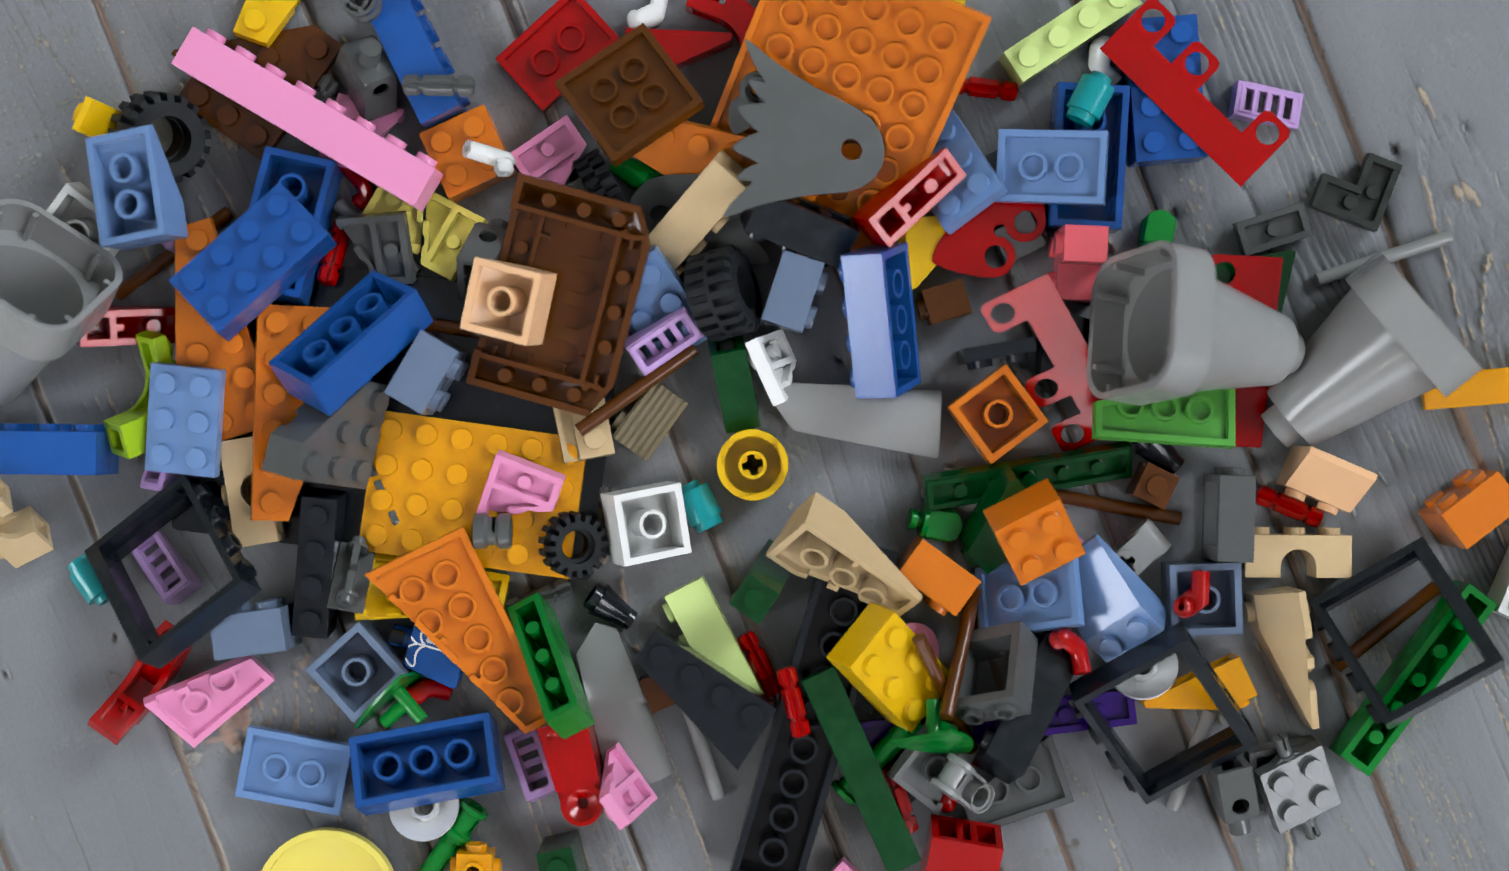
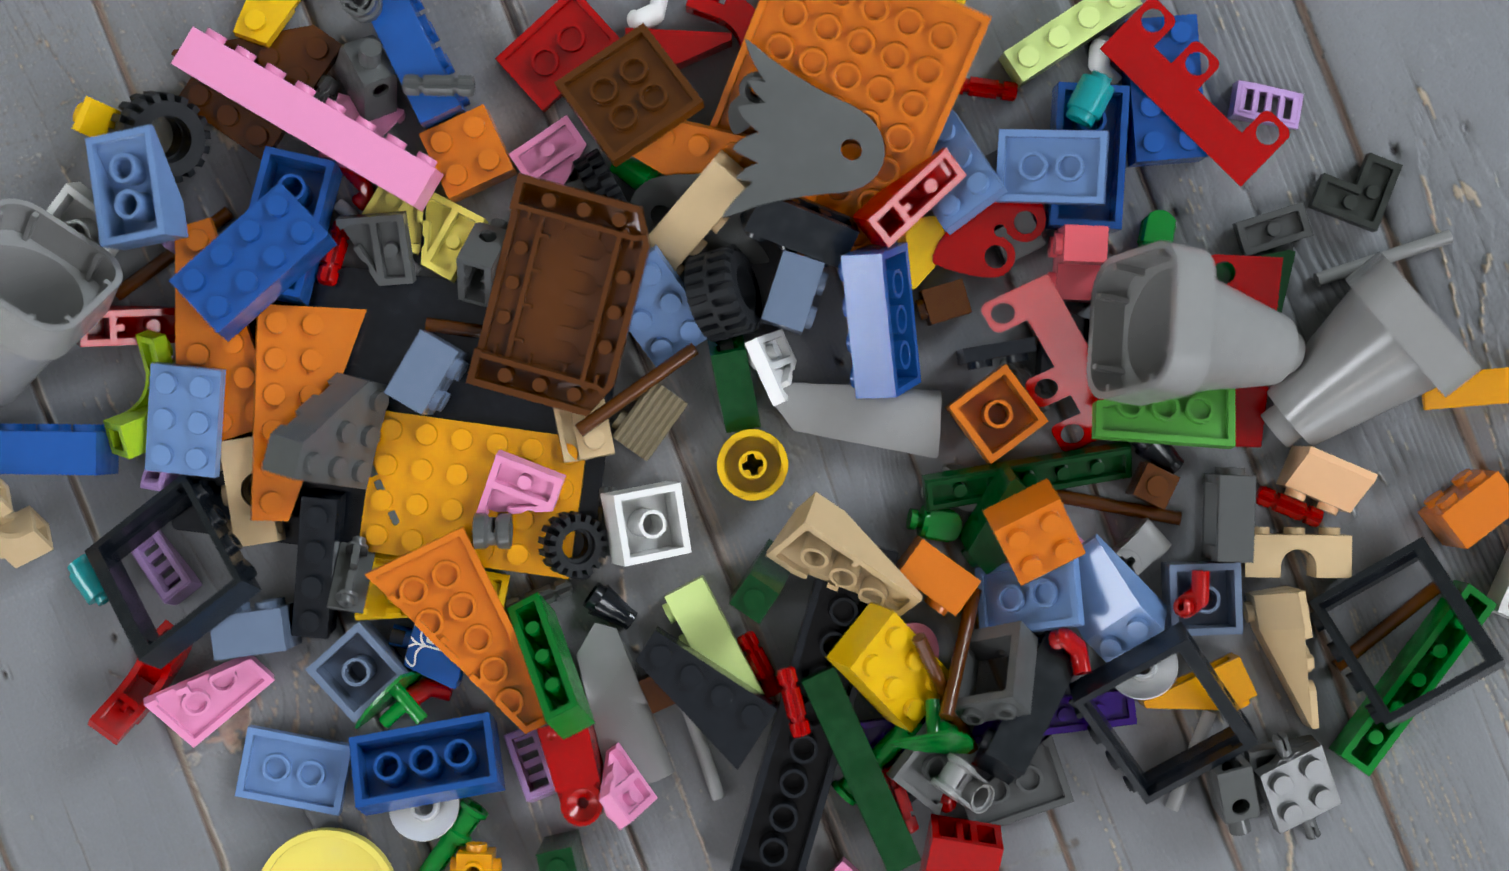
blue brick [268,270,434,416] -> none
light nougat slope [460,257,557,346] -> none
white arm [462,140,516,177] -> none
lavender slope [625,306,704,376] -> none
teal brick [681,478,723,533] -> none

